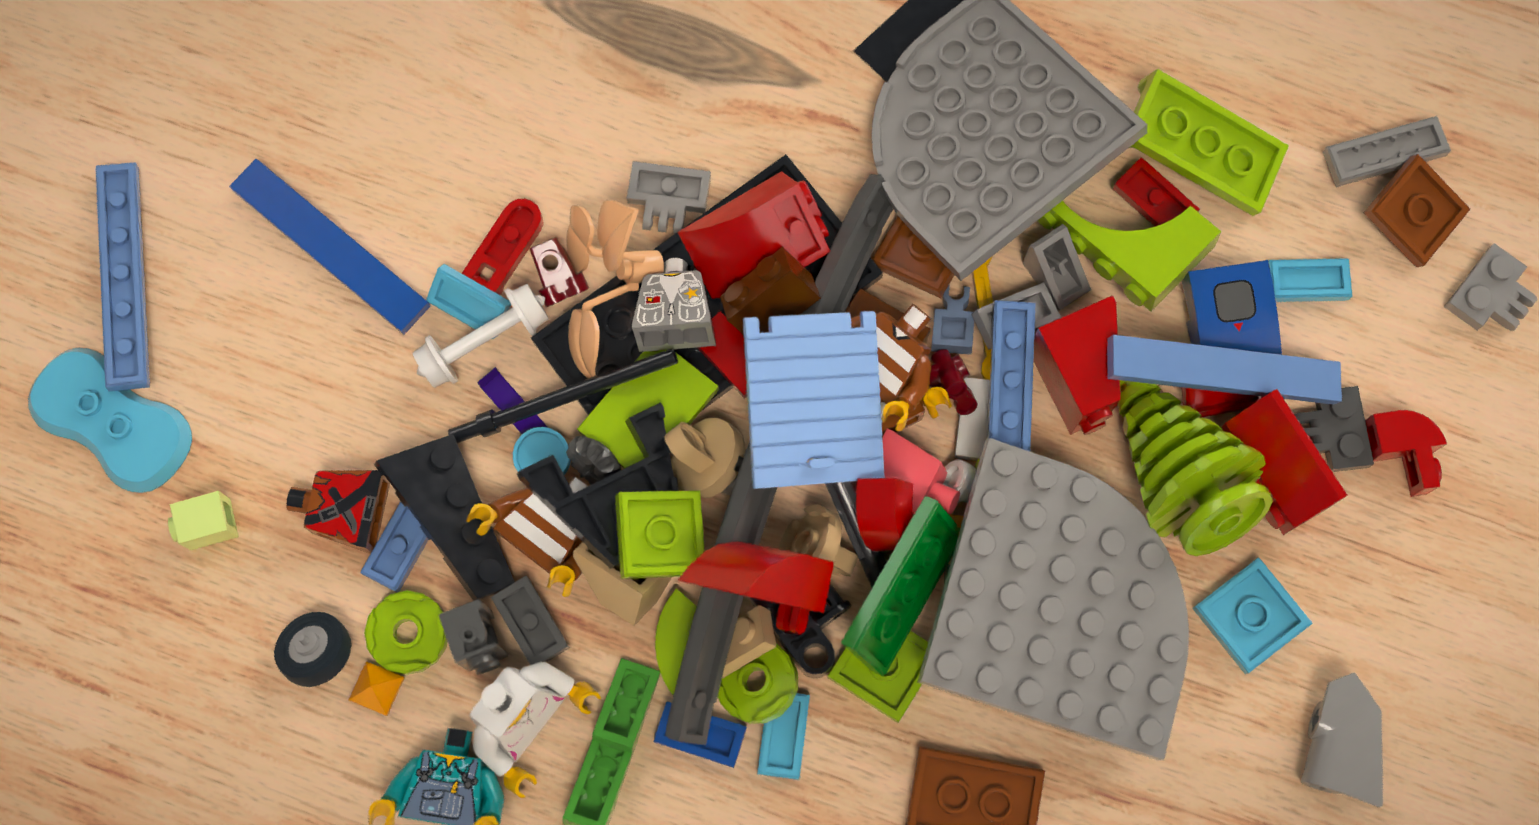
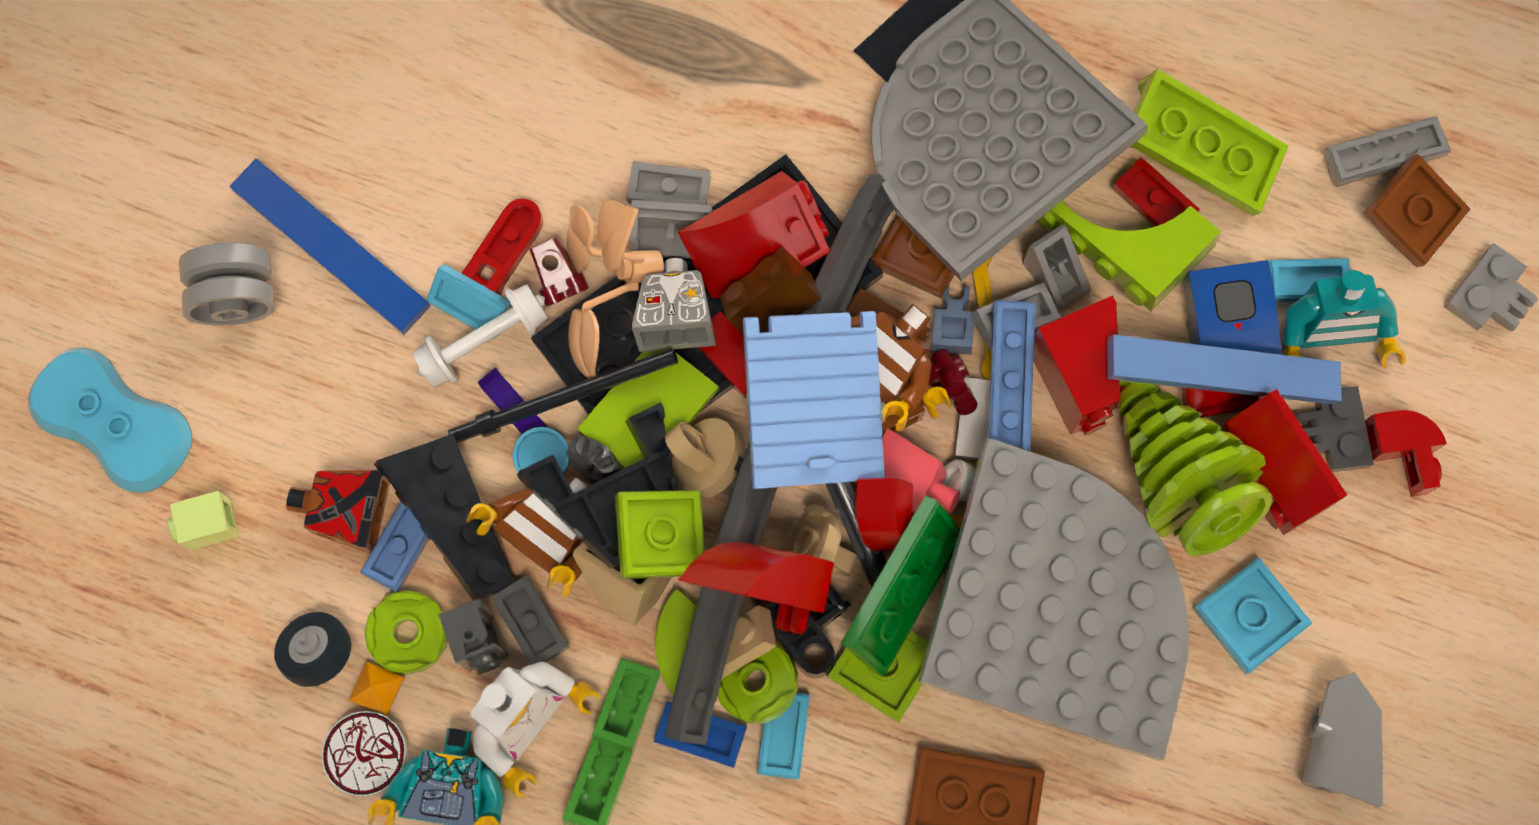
medium blue tile [95,162,150,391] -> none
none -> light grey wheel [179,243,275,326]
none -> tile [322,711,409,797]
none -> light grey hinge [628,200,713,259]
none -> teal torso [1282,270,1406,368]

